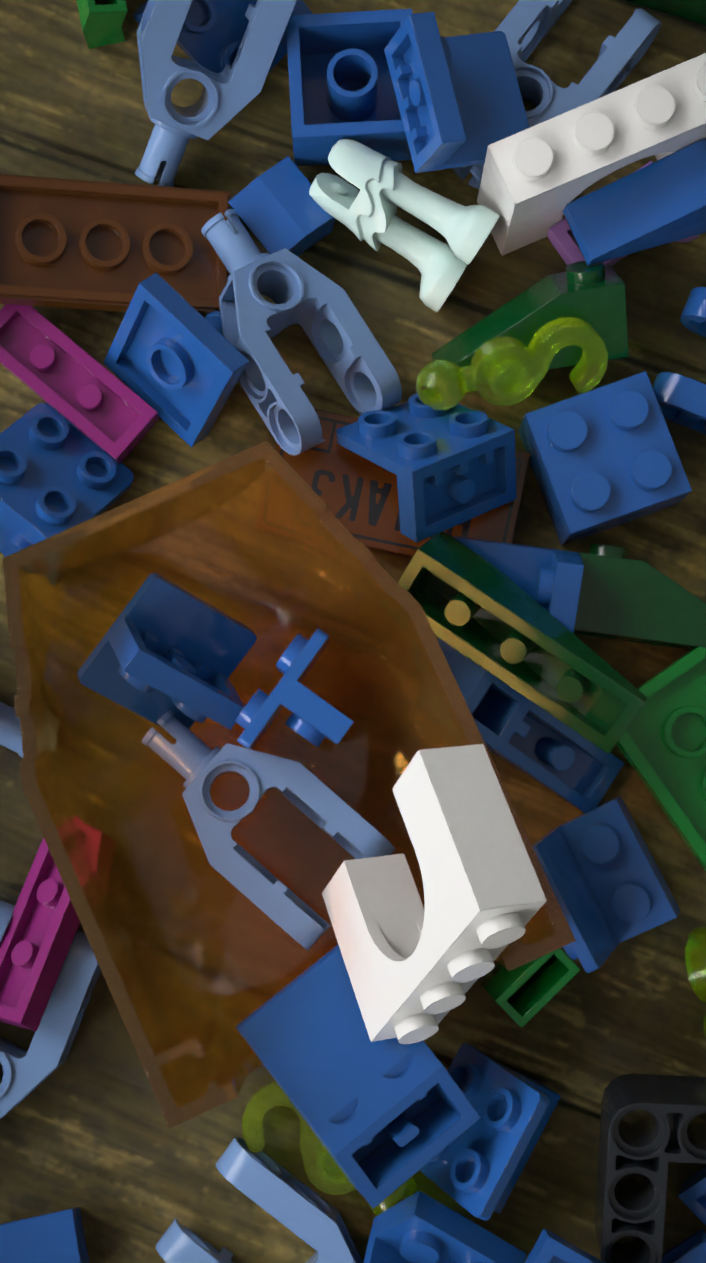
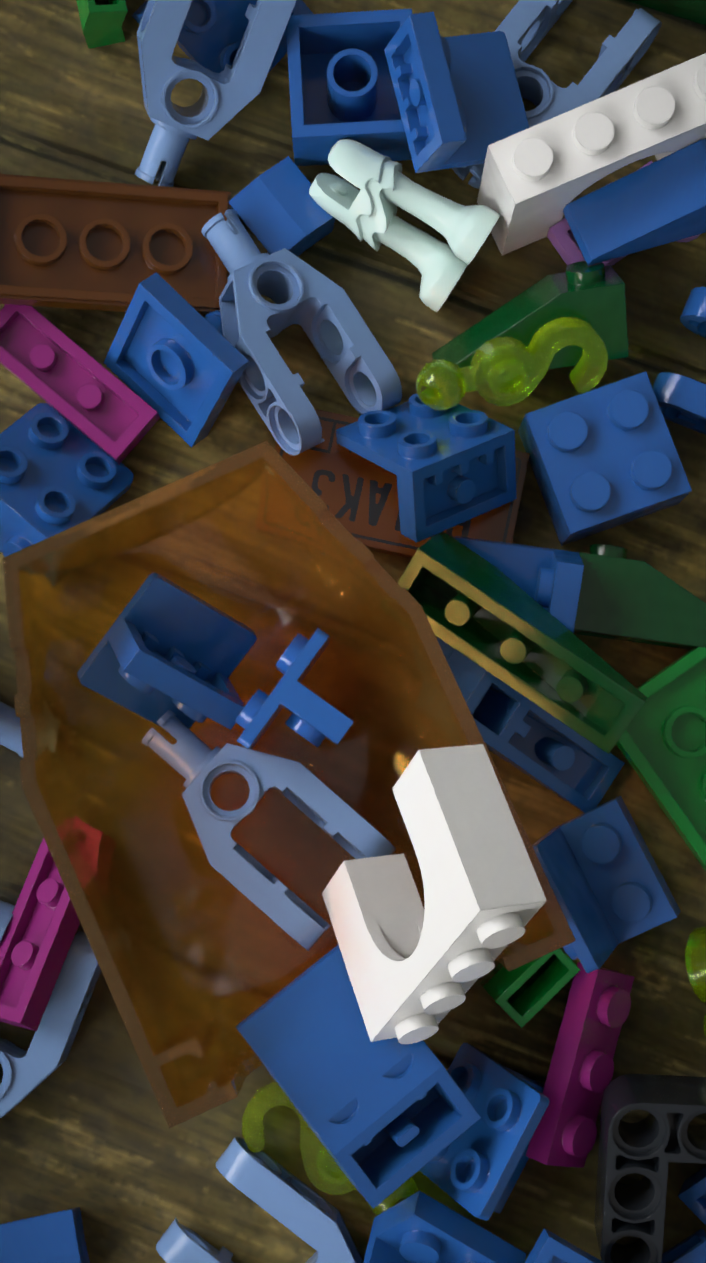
none -> magenta plate [526,962,634,1168]

